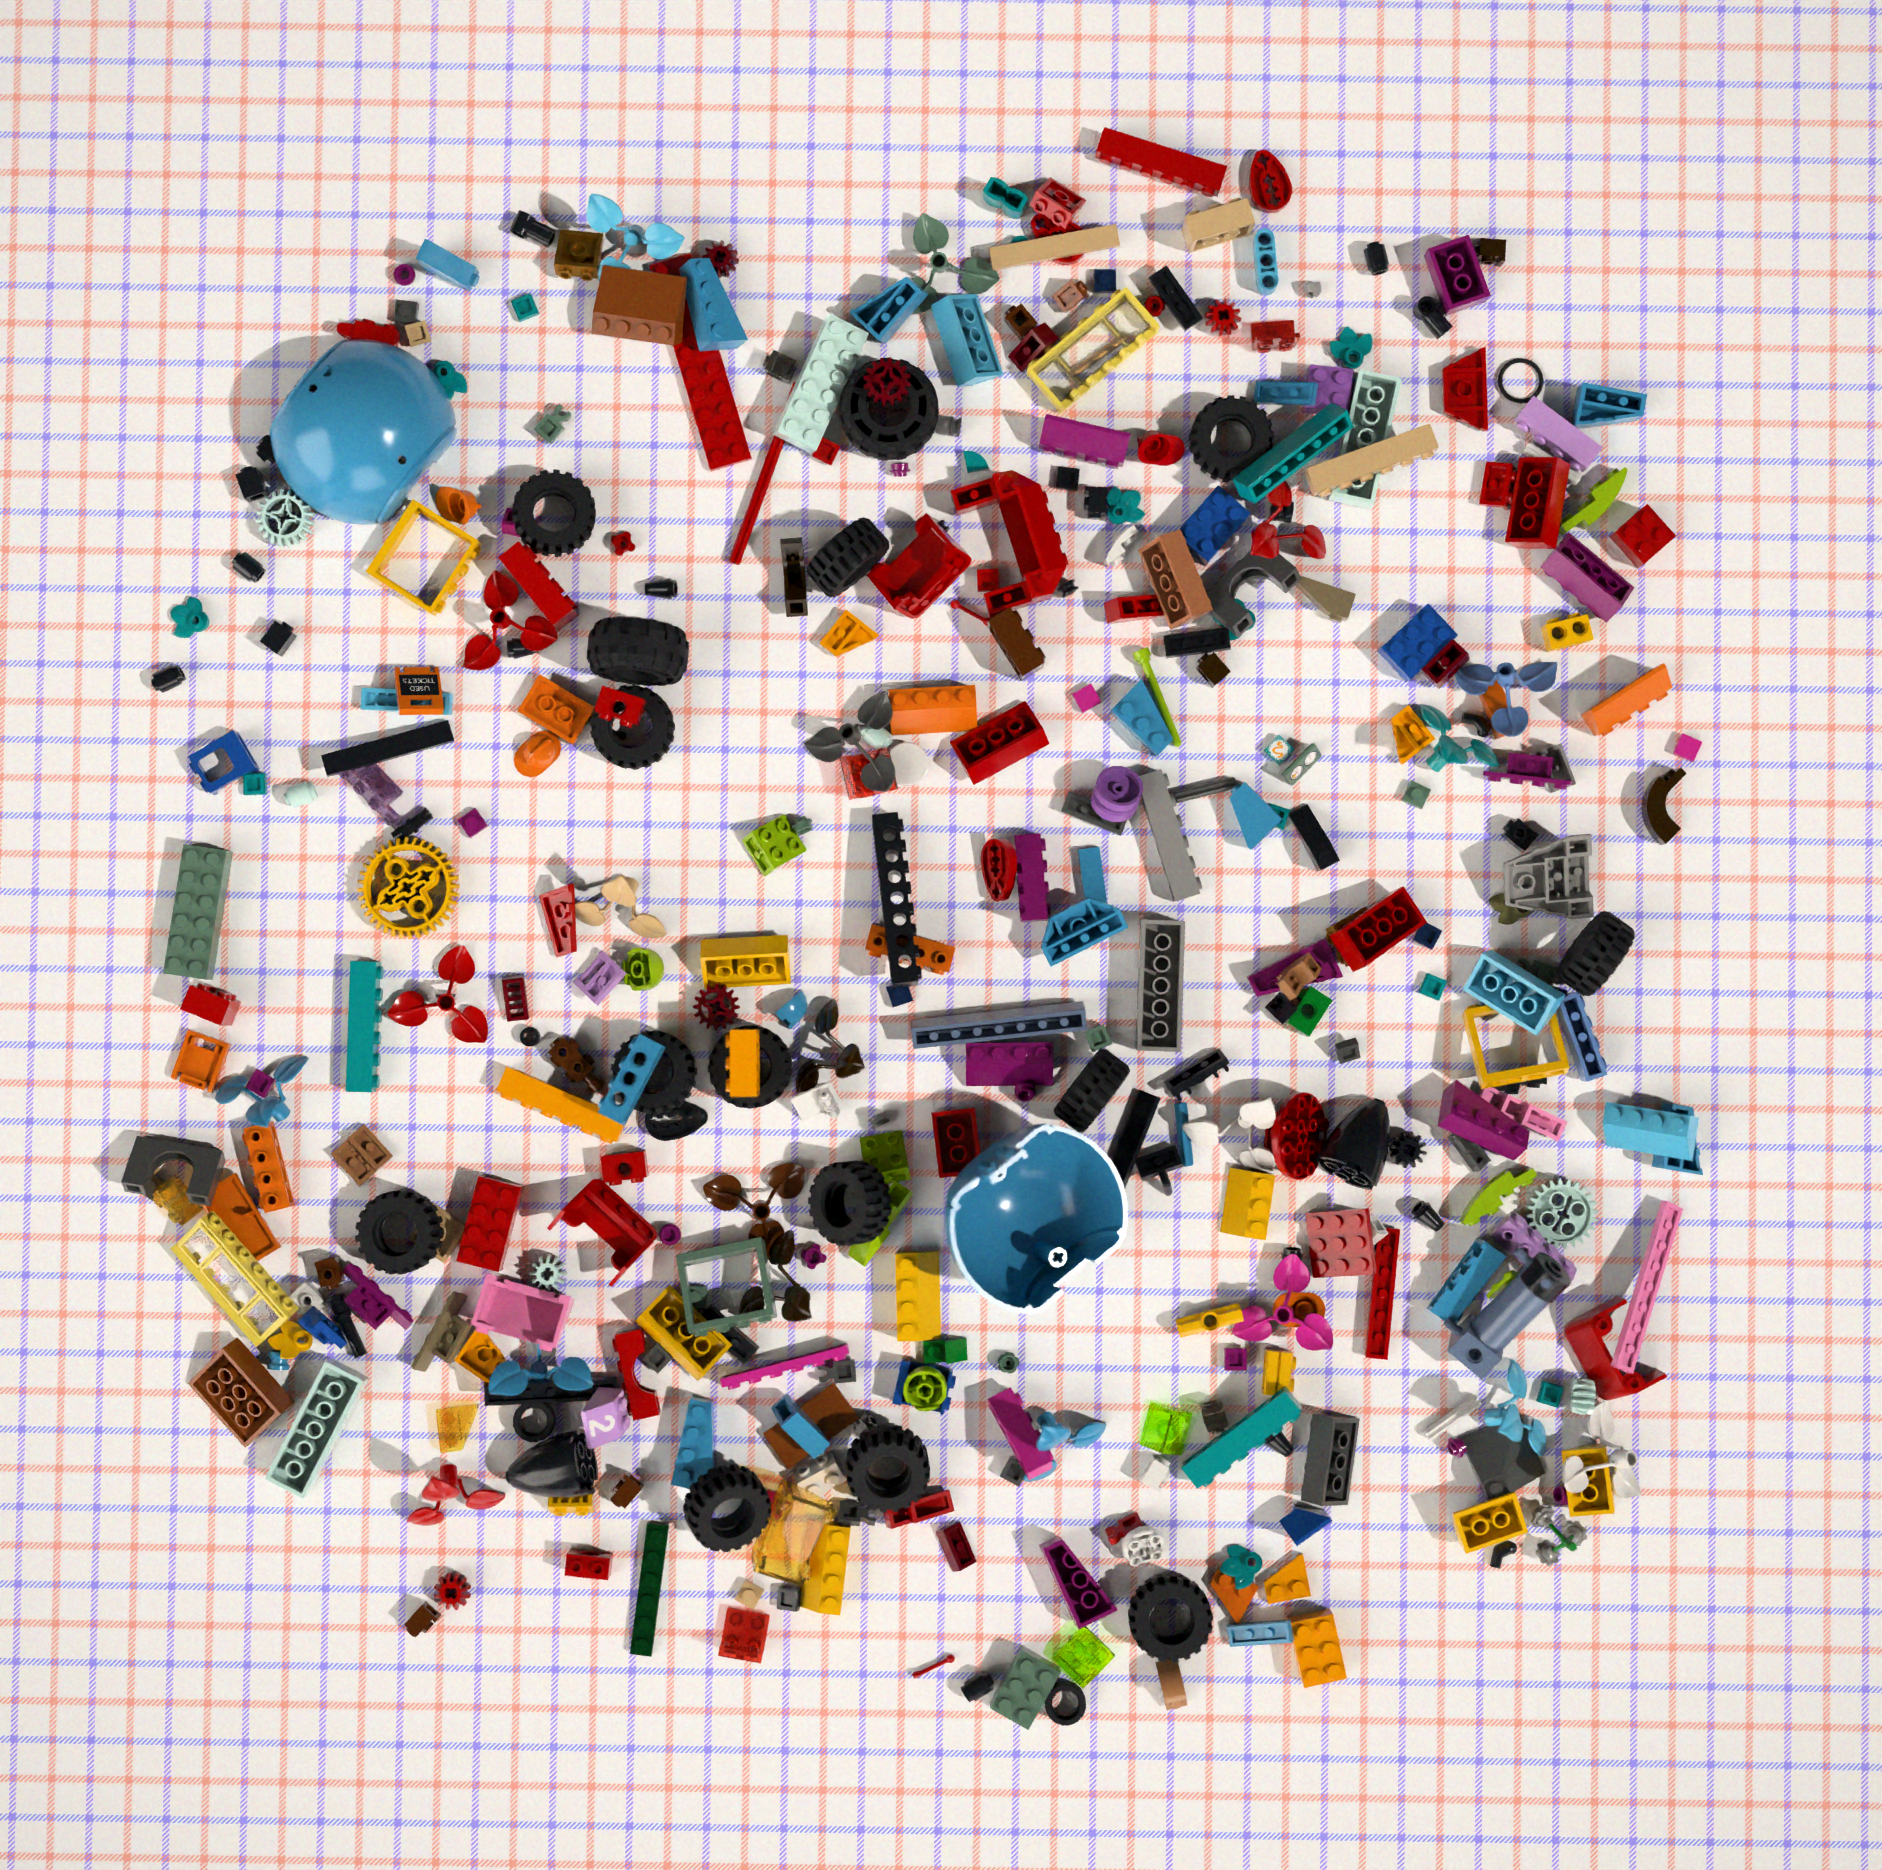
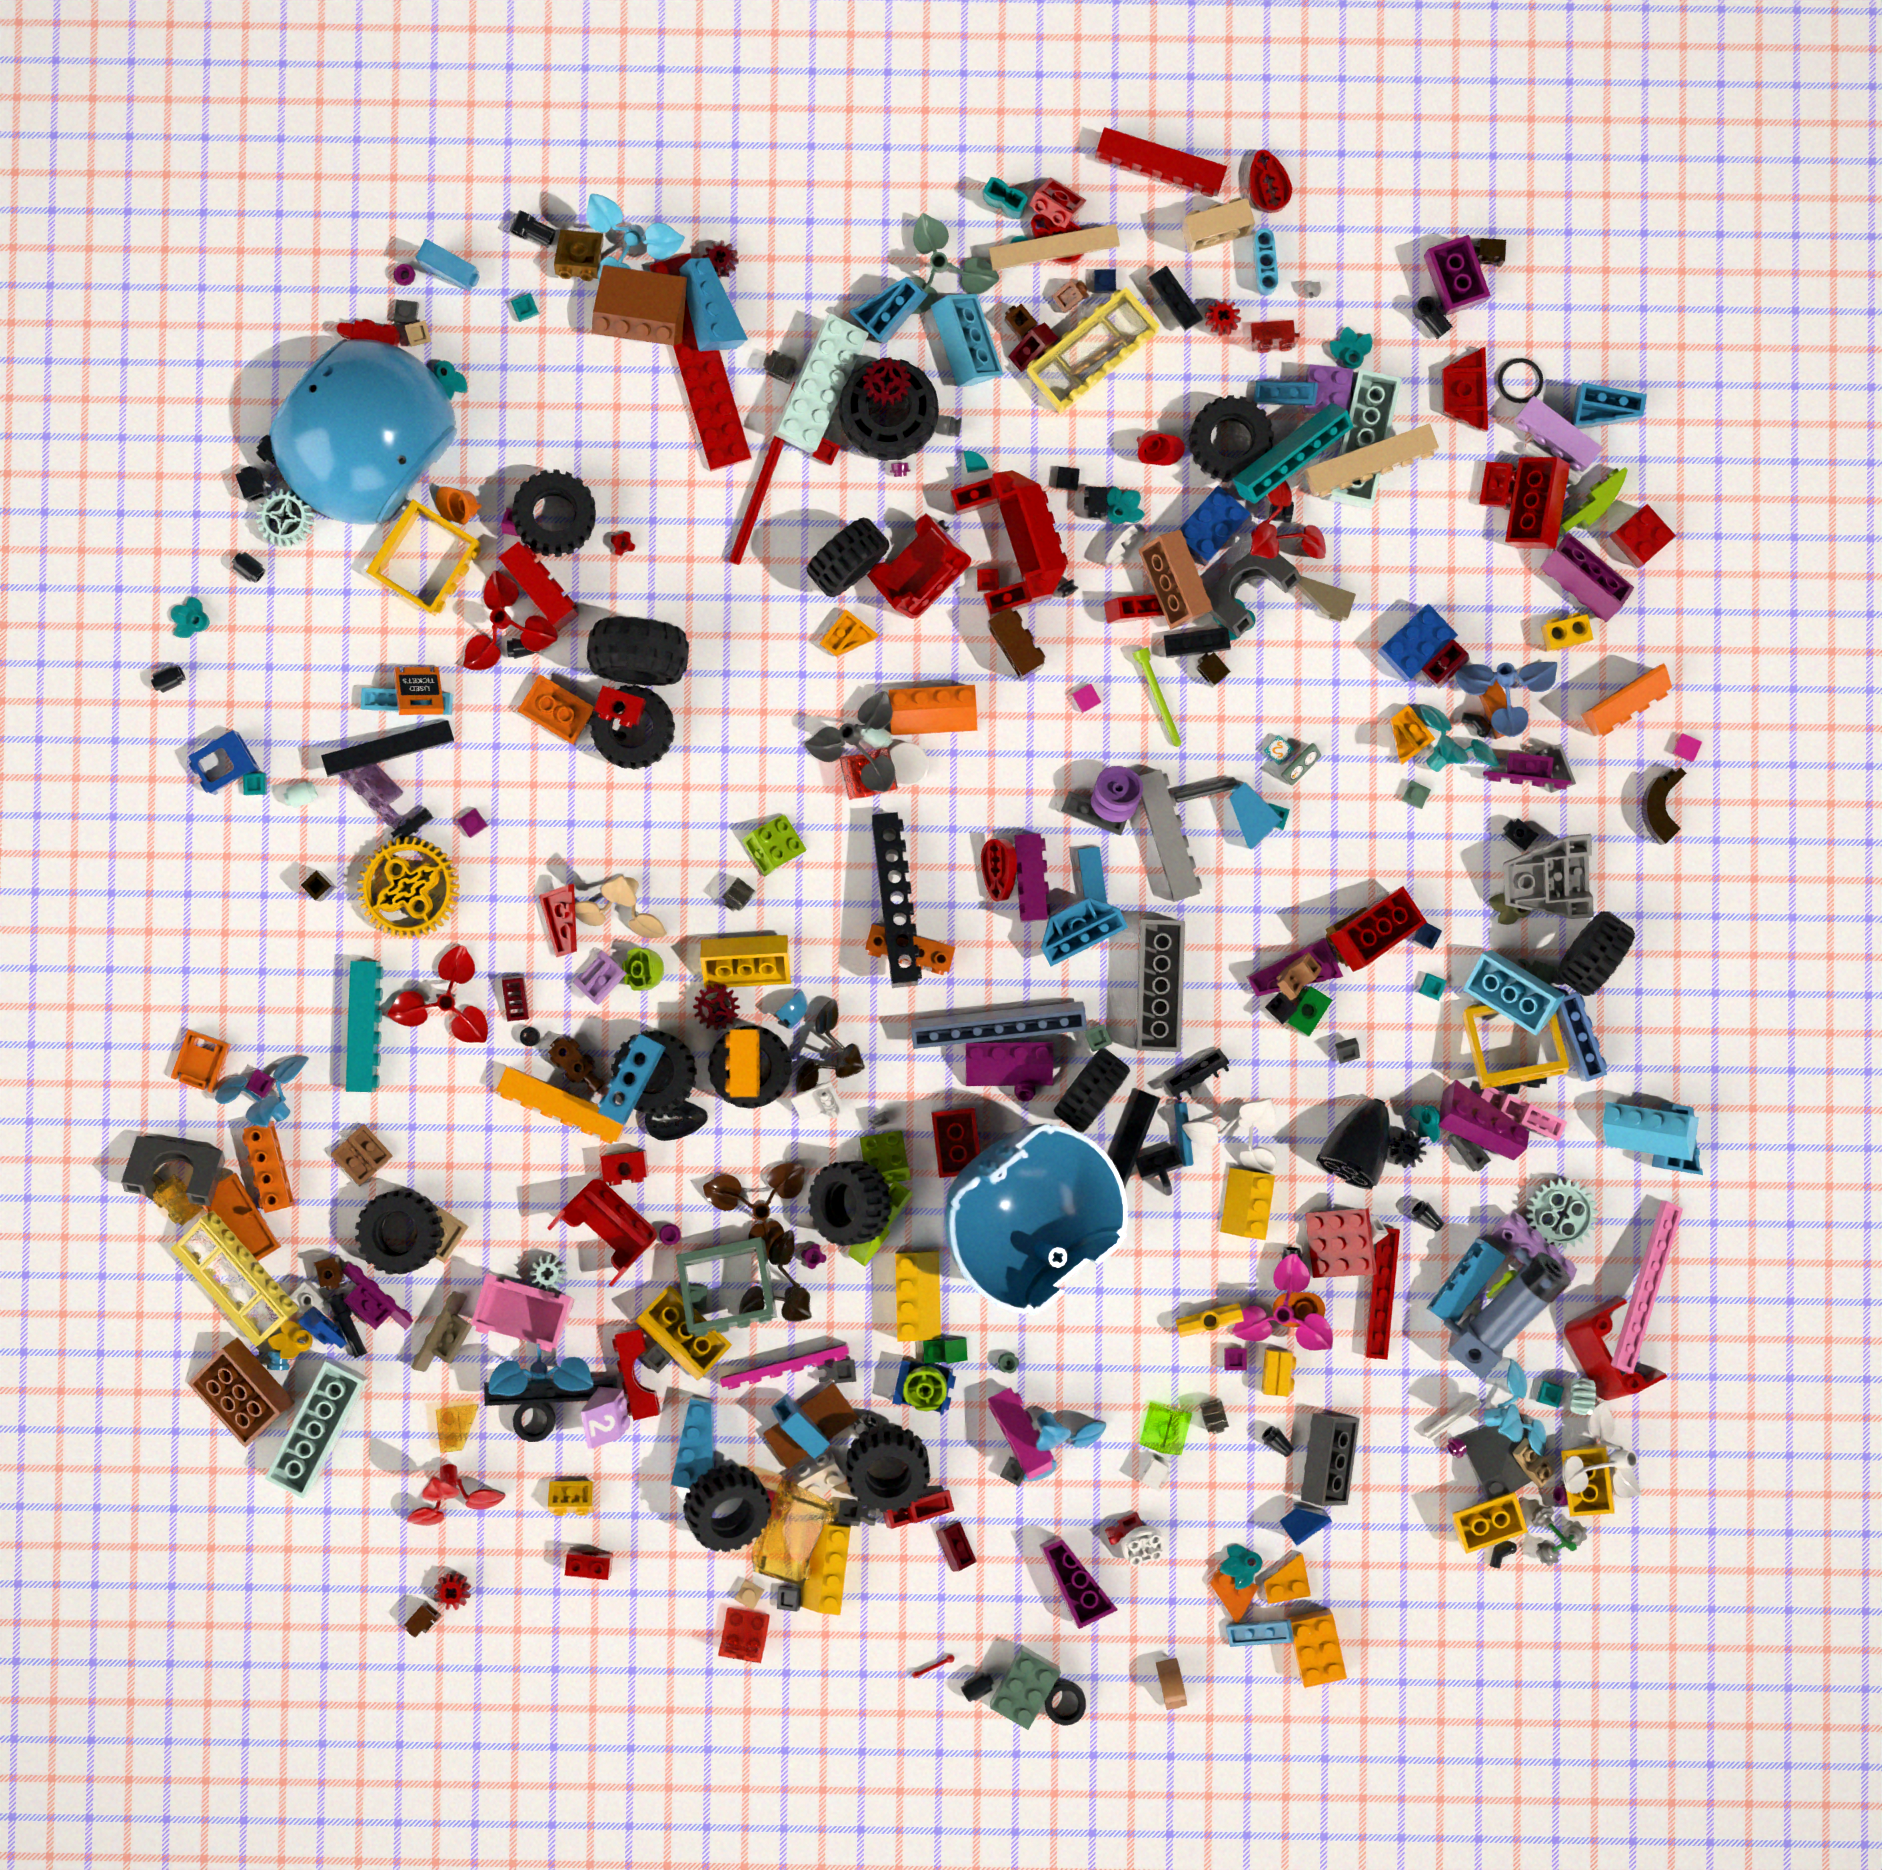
sand green brick [163,844,233,980] -> none
red brick [180,982,241,1026] -> none
black brick [260,621,297,657] -> none
light orange wing [454,1329,508,1382] -> none
red brick [456,1175,524,1272] -> none
black cylinder [506,1429,598,1498] -> none
orange piece [514,731,561,777] -> none
sand green plate [534,404,572,445] -> none
reddish brown brick [610,1471,644,1509] -> none
dark green plate [630,1522,670,1657] -> none
black cone [644,578,678,600] -> none
black plate [702,1304,760,1365] -> none
dark brown arch [780,537,808,617] -> none
sand green plate [792,816,813,835] -> none
dark blue plate [886,986,913,1008] -> none
red hinge [950,599,990,626] -> none
red slope [950,701,1050,785] -> none
magenta slope [1039,414,1131,469] -> none
clear neon green slope [1052,1626,1115,1689] -> none
dark azure wedge [1110,679,1173,757] -> none
black tyre [1128,1573,1213,1663] -> none
red plate [1144,295,1165,317] -> none
teal brick [1181,1386,1302,1489] -> none
red bracket [1264,1092,1329,1180] -> none
black slope [1288,804,1340,872] -> none
black brick [1363,241,1389,276] -> none
lime slope [1459,1167,1537,1226] -> none
none -> dark brown brick [301,870,336,902]
none -> clear smoke brick [722,877,756,912]
none -> teal plate [1409,1104,1440,1144]
none -> tan slope [1512,1438,1554,1488]

